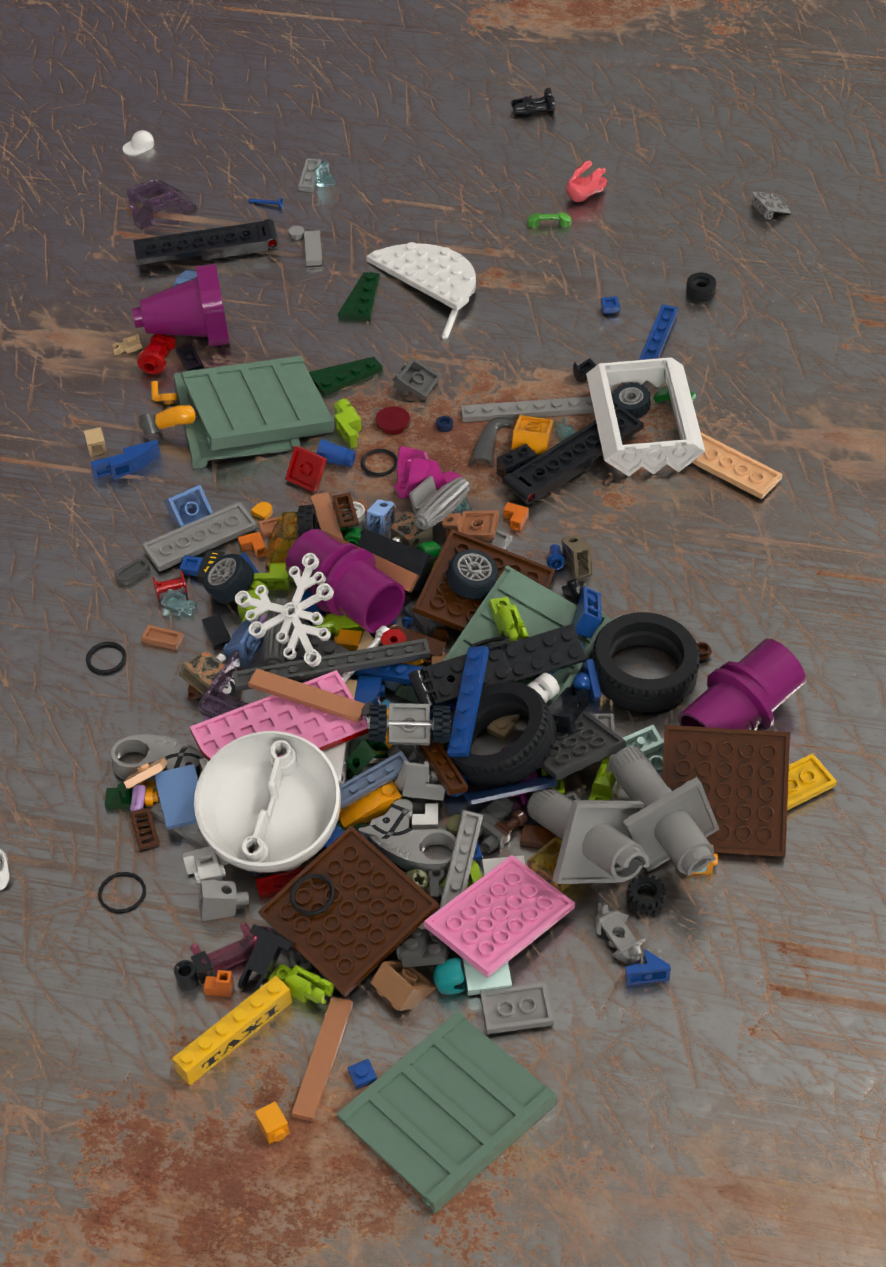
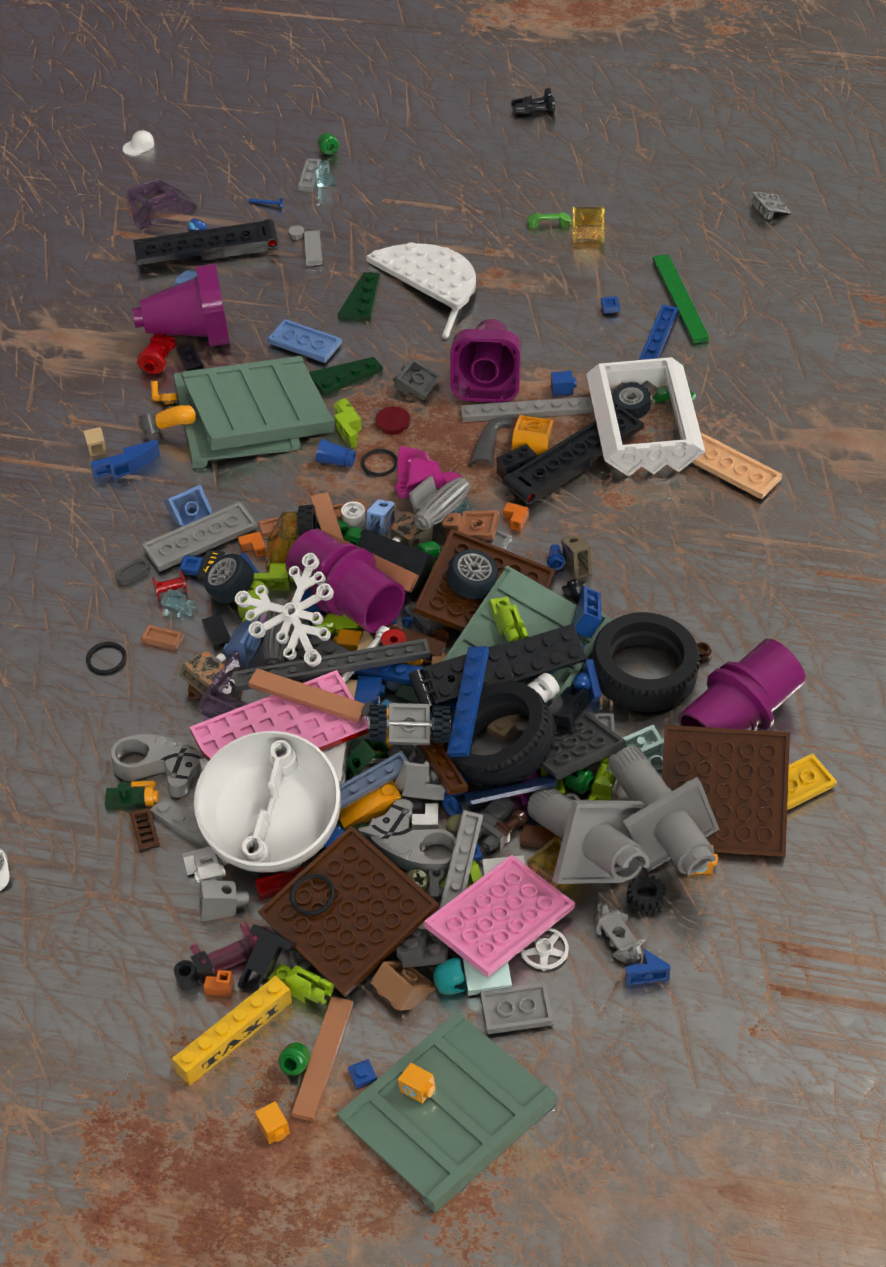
black piece [98,872,146,912] -> none
tan plate [112,333,143,356] -> none
light nougat plate [124,757,168,789] -> none
lavender piece [130,784,146,822] -> none
medium blue tile [154,764,198,830] -> none
light orange tile [251,502,273,520] -> none
red tile [285,446,327,493] -> none
reddish brown slope [332,492,359,529] -> none
dark blue tile [436,416,453,432] -> none
black tyre [470,636,510,650] -> none
clear light blue plate [553,418,576,442] -> none
coral hair [566,160,607,202] -> none
black plate [573,358,596,382] -> none
black tyre [686,272,716,301] -> none
none -> blue piece [187,218,208,232]
none -> medium blue piece [267,319,342,363]
none -> green head [278,1042,311,1076]
none -> green head [318,133,339,155]
none -> light orange brick [398,1062,436,1104]
none -> blue piece [442,792,463,817]
none -> magenta cone [450,319,522,403]
none -> white wheel [520,928,569,971]
none -> blue brick [551,371,577,397]
none -> green head [563,768,595,794]
none -> clear yellow brick [572,207,605,243]
none -> green tile [653,254,709,344]

